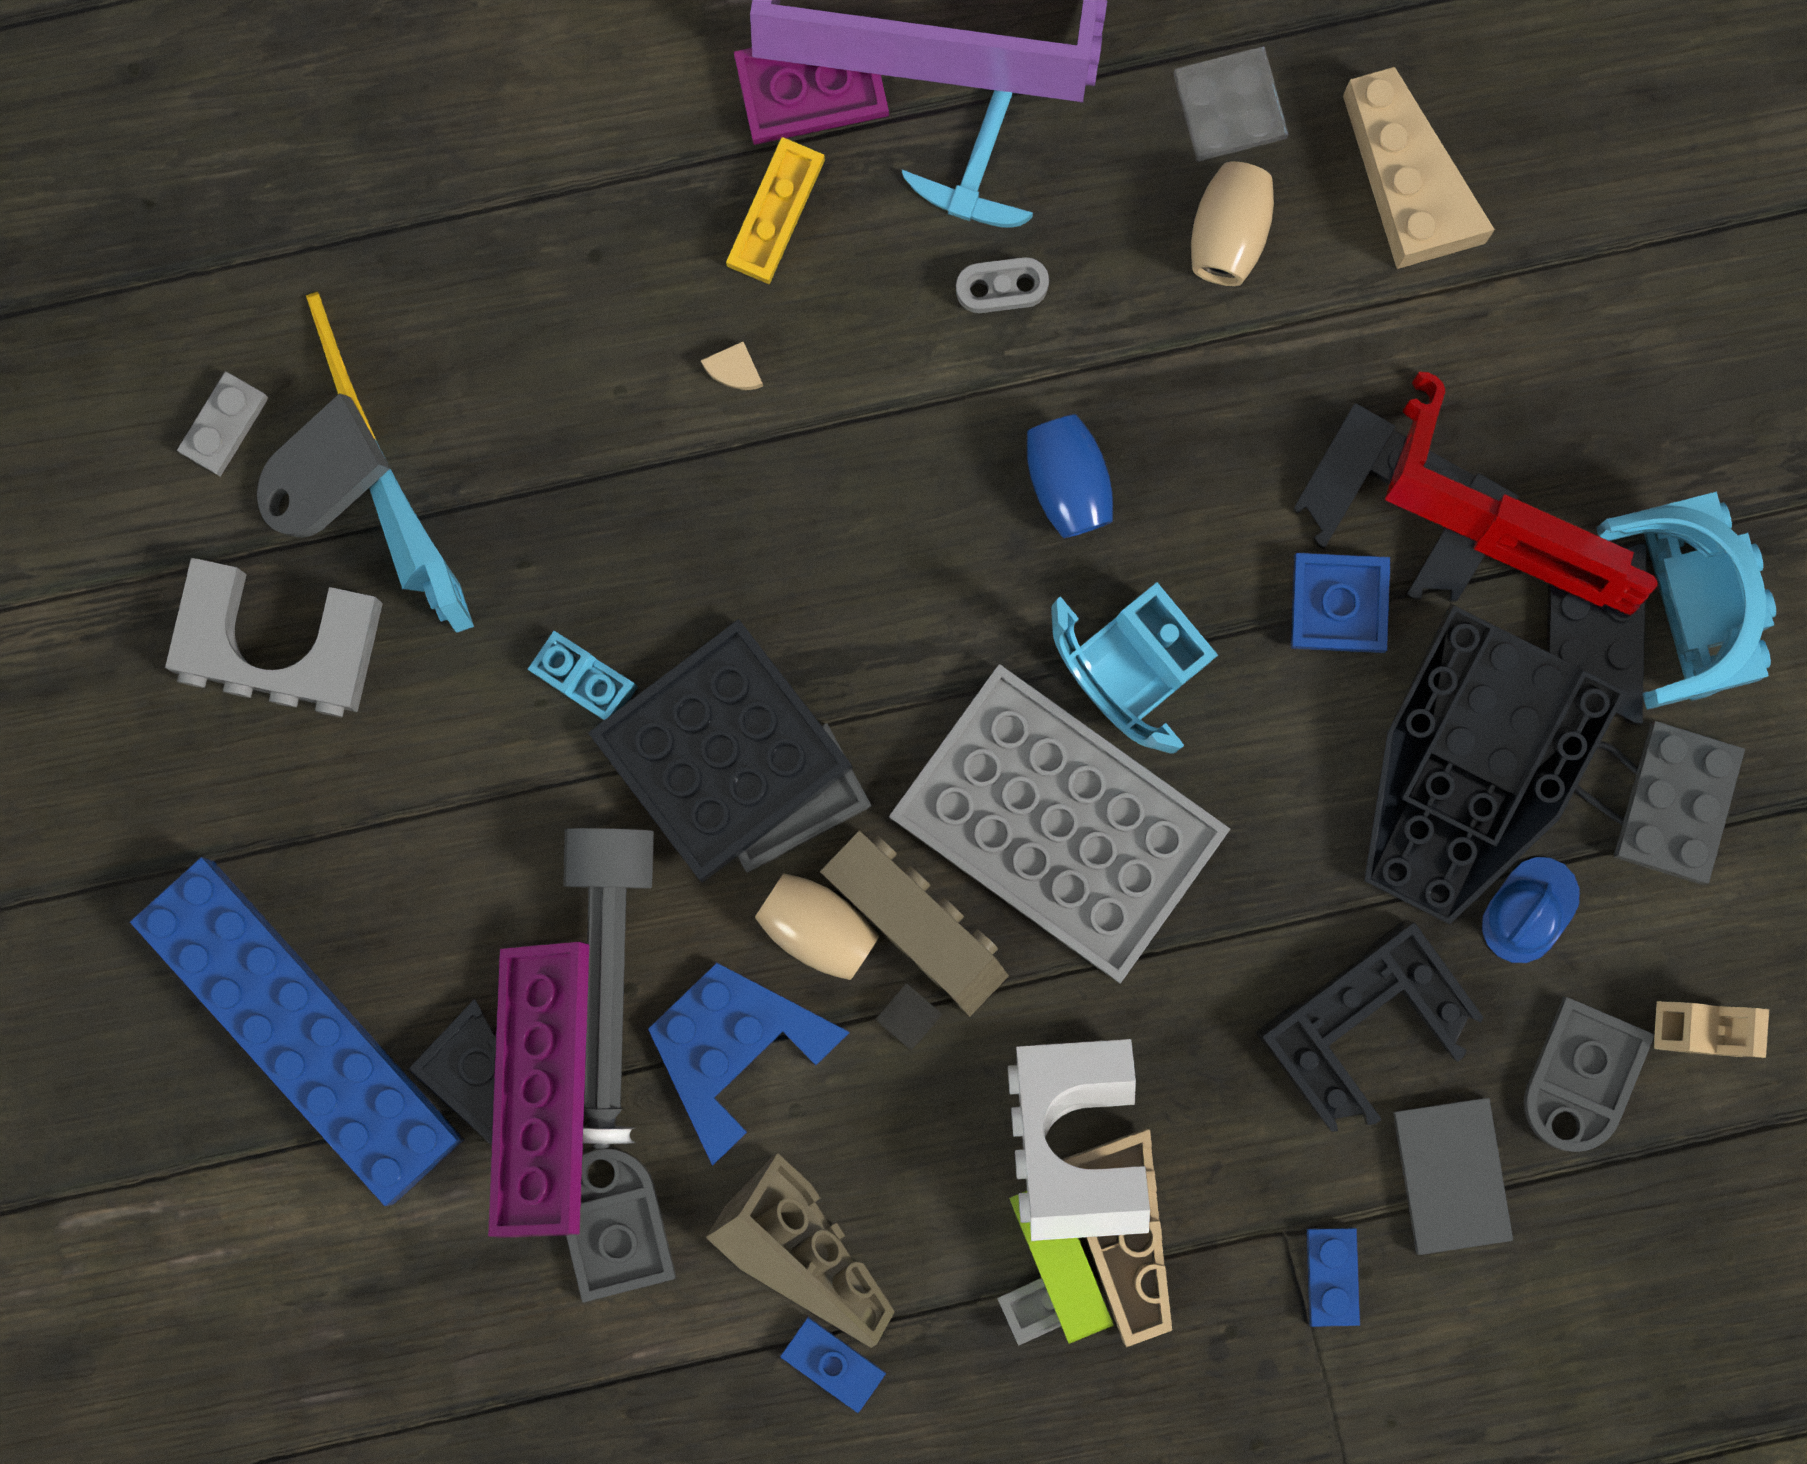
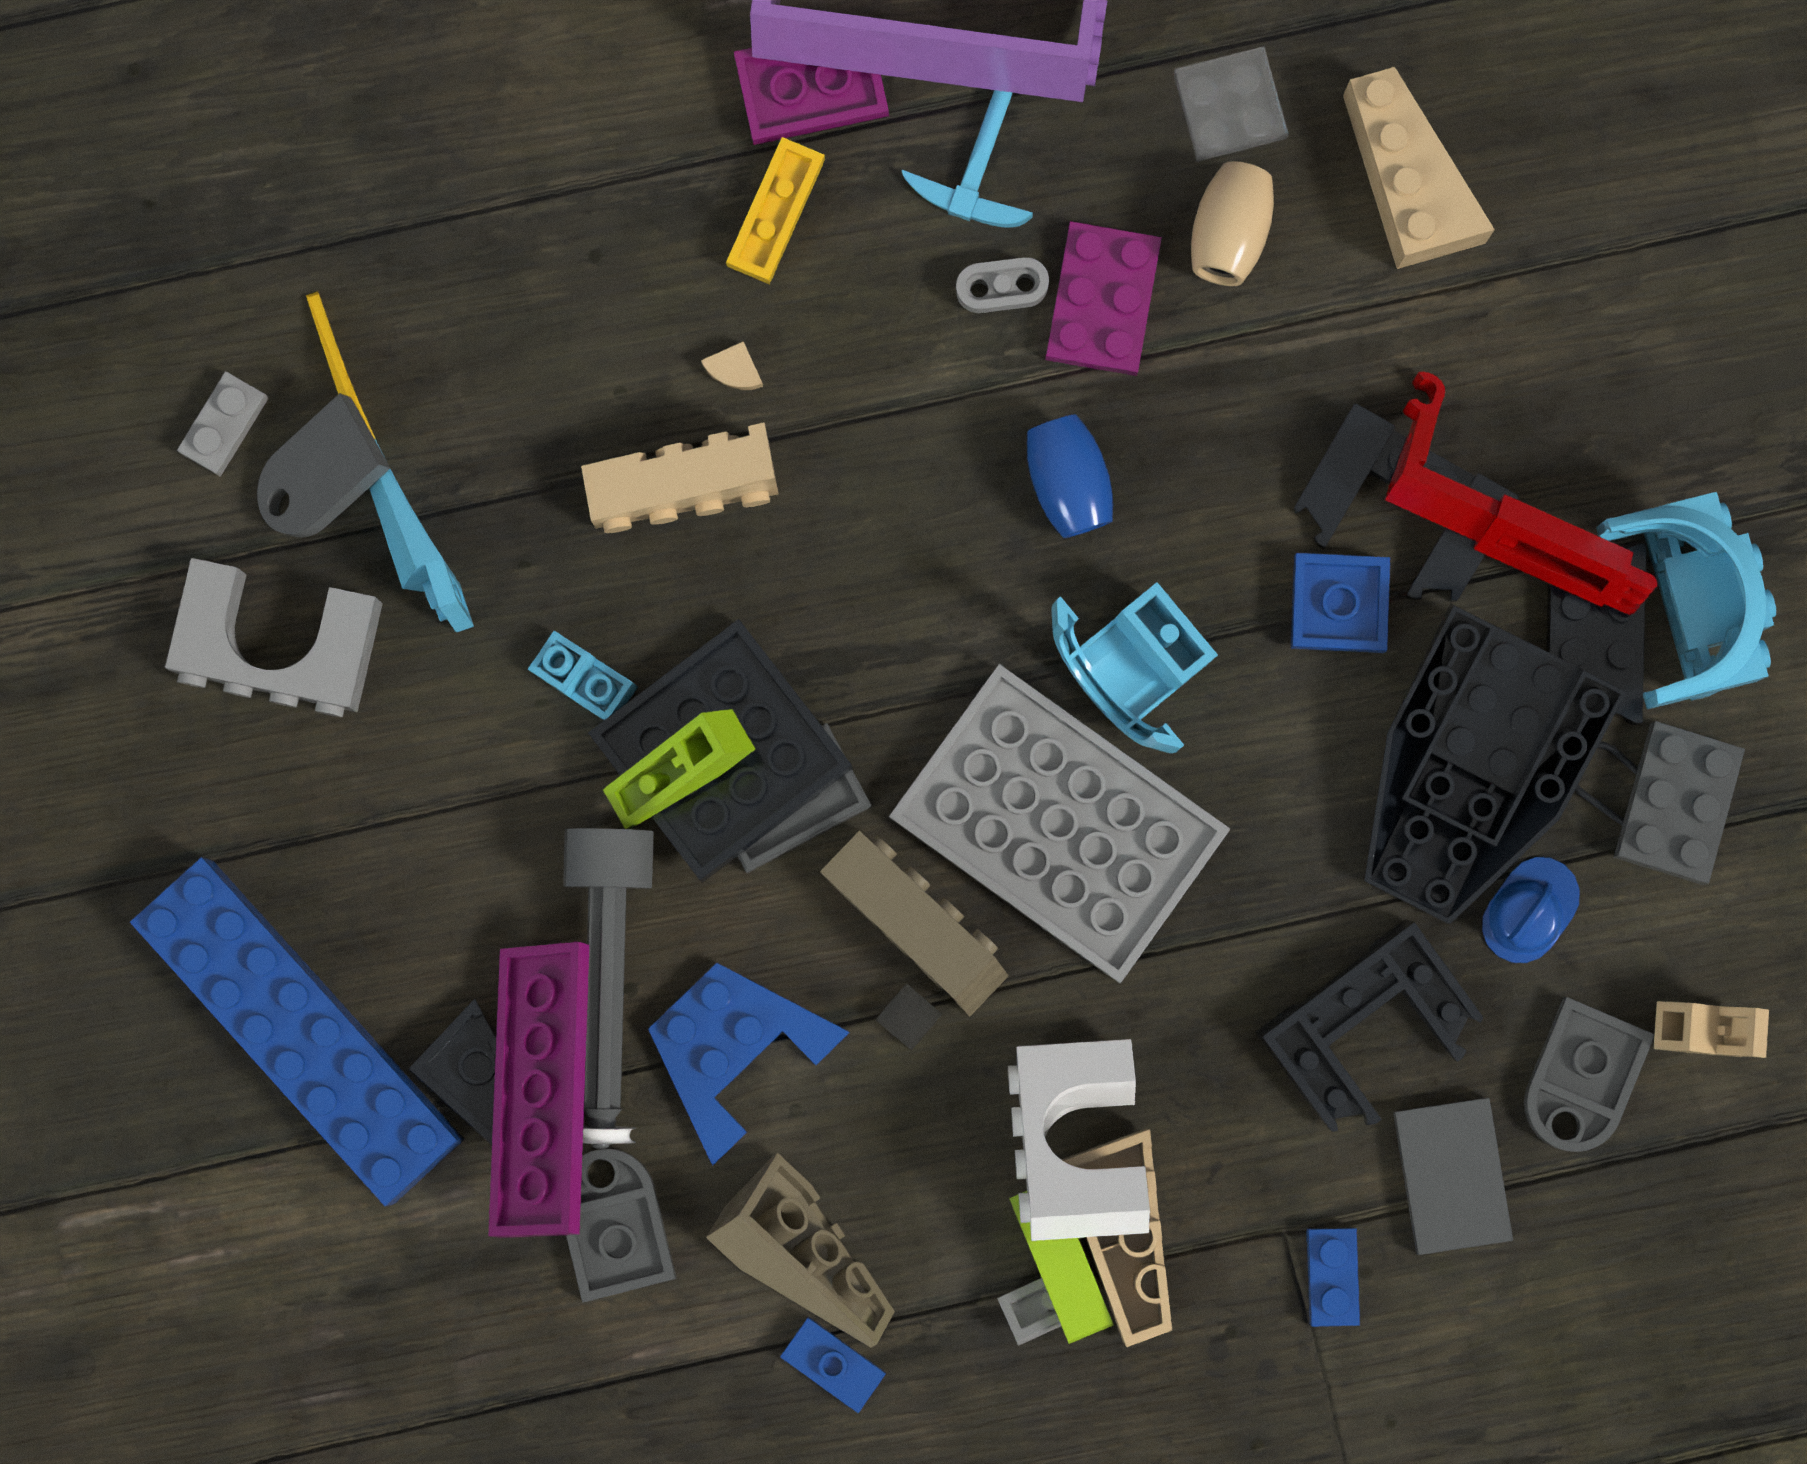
tan piece [755,873,879,980] -> none
none -> tan wedge [581,422,779,533]
none -> lime slope [603,709,755,829]
none -> magenta plate [1046,221,1162,376]

